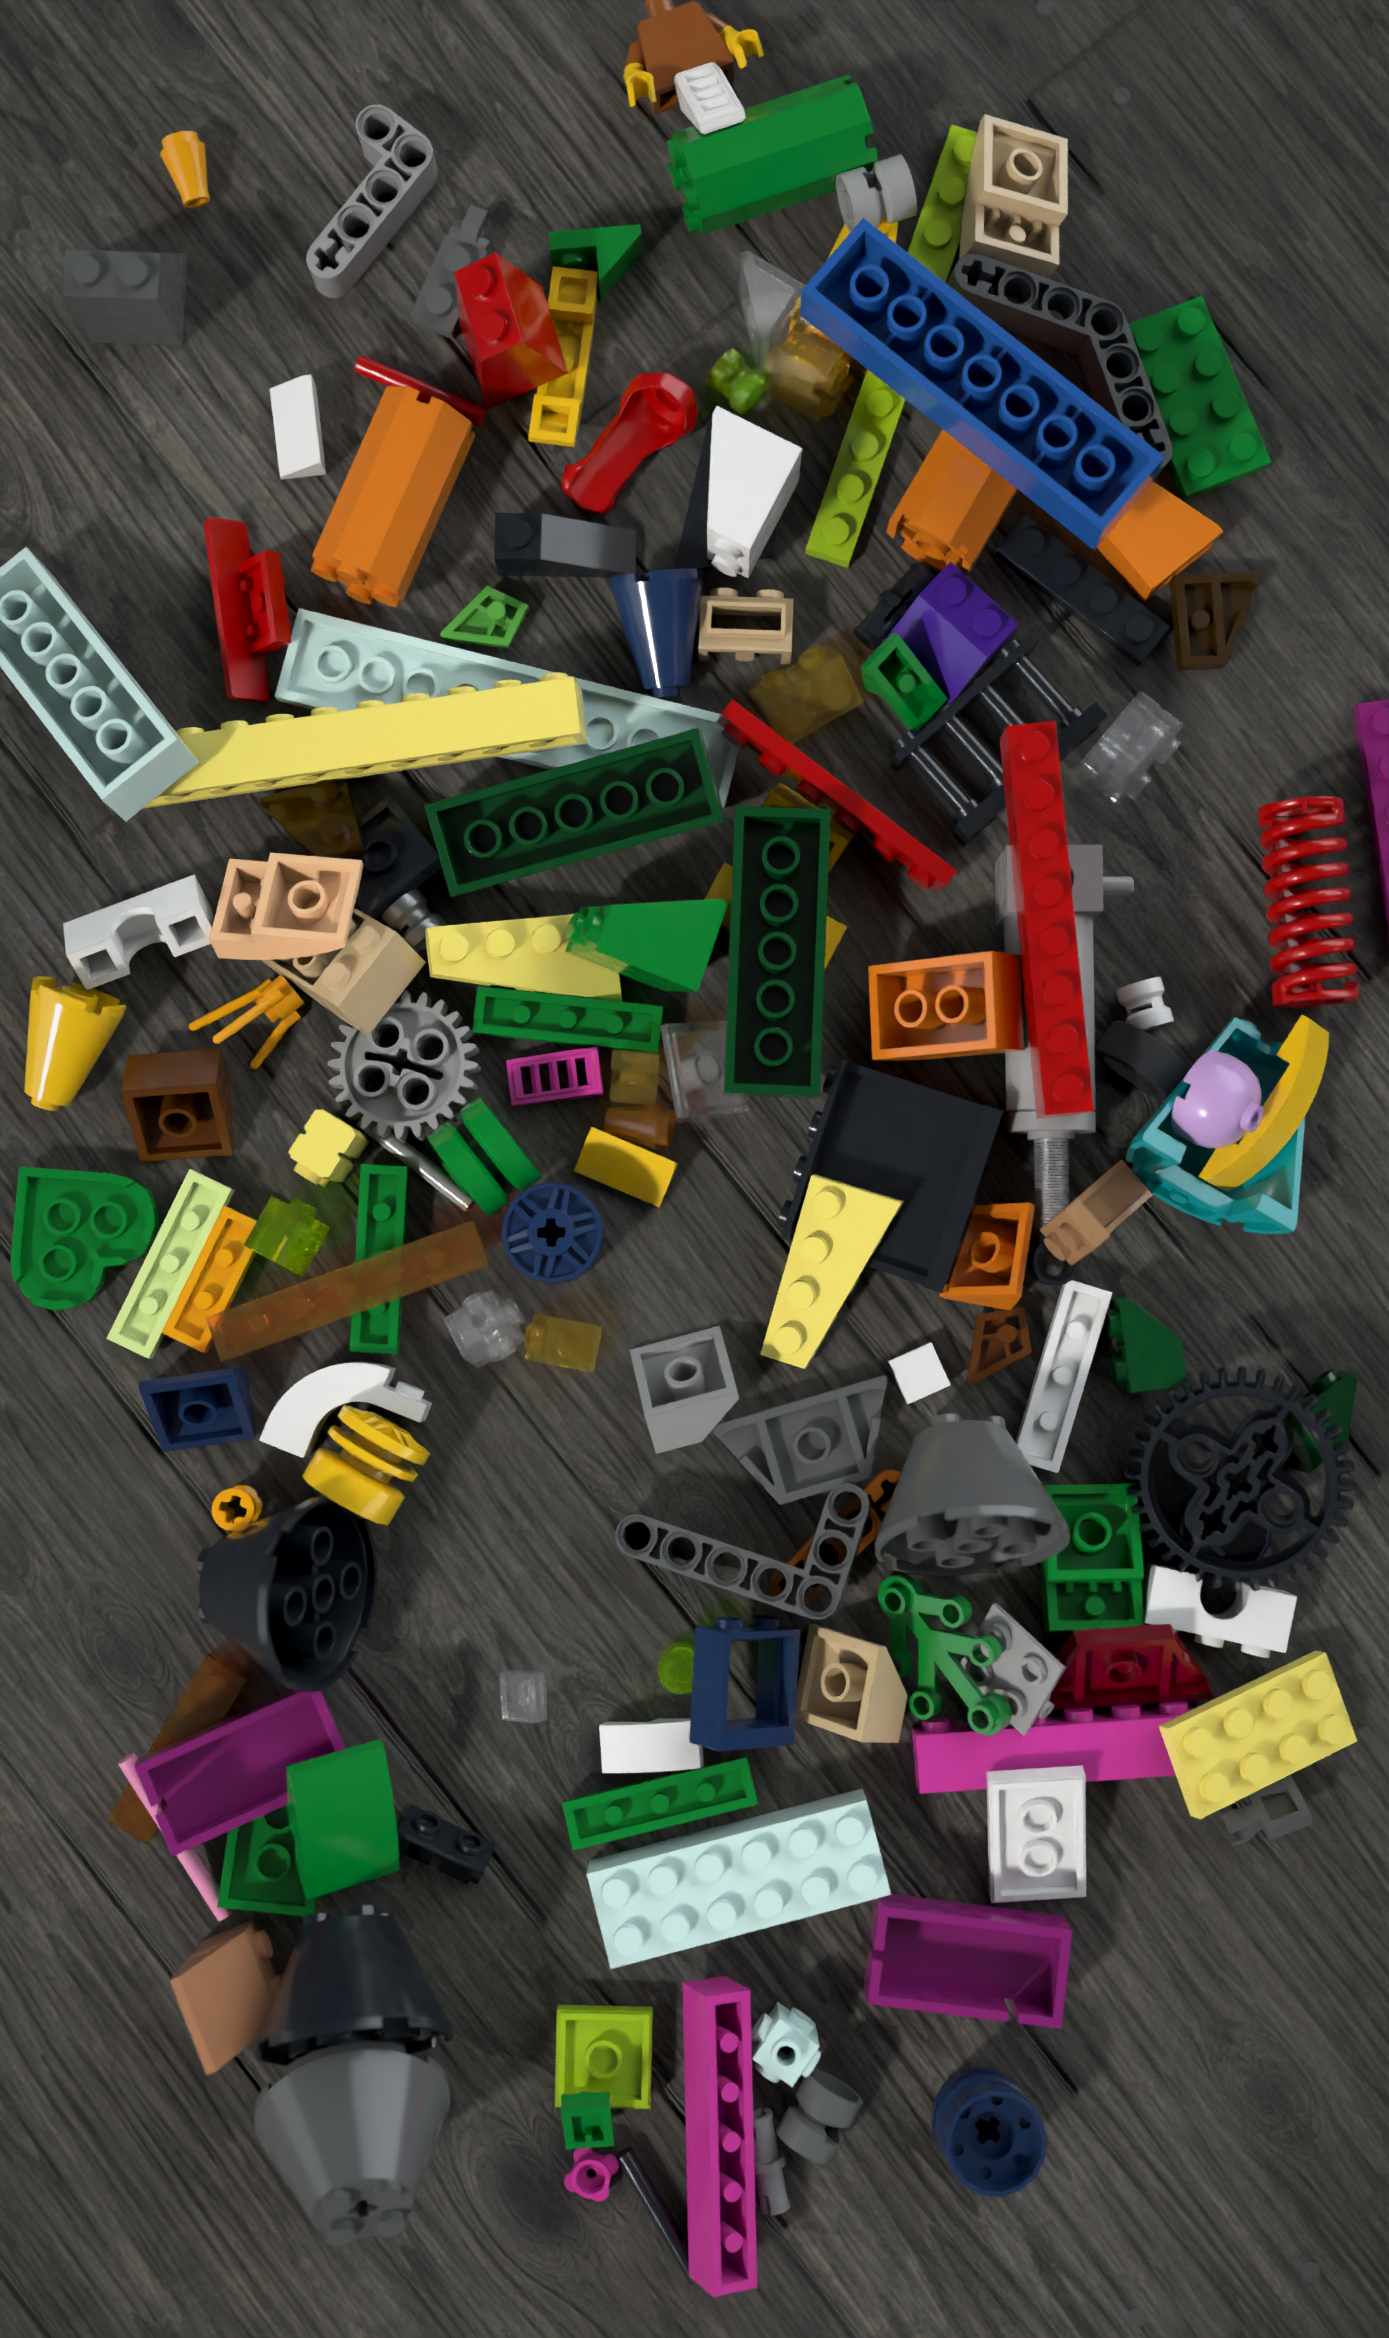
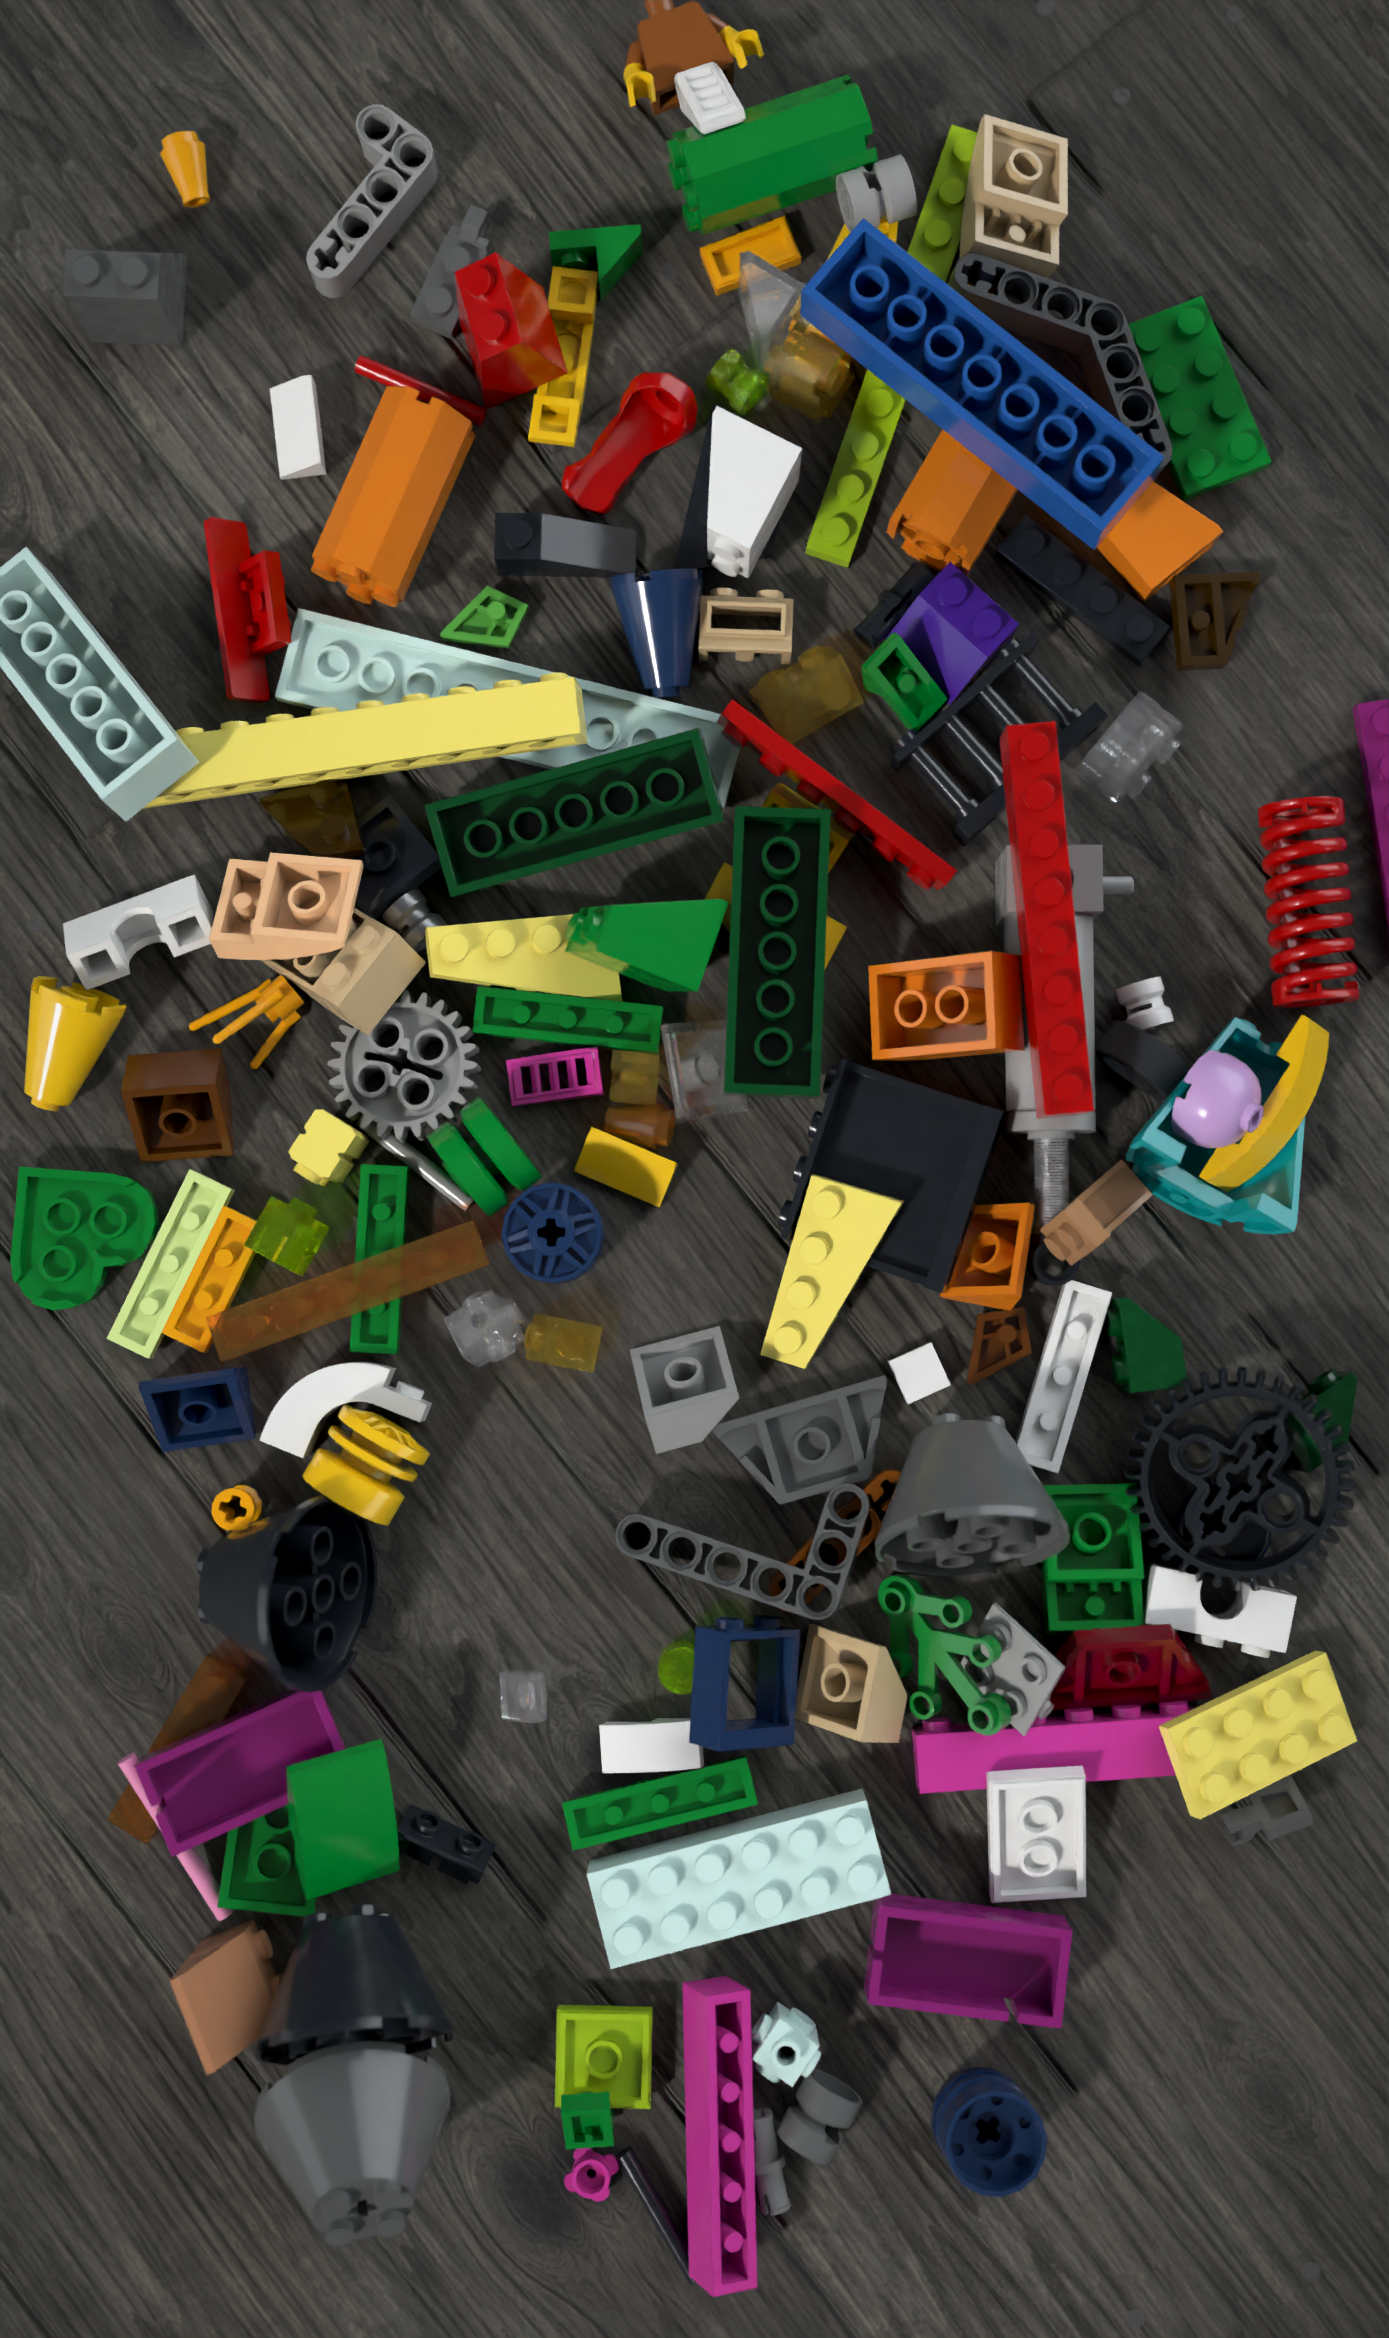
none -> light orange tile [700,216,801,296]

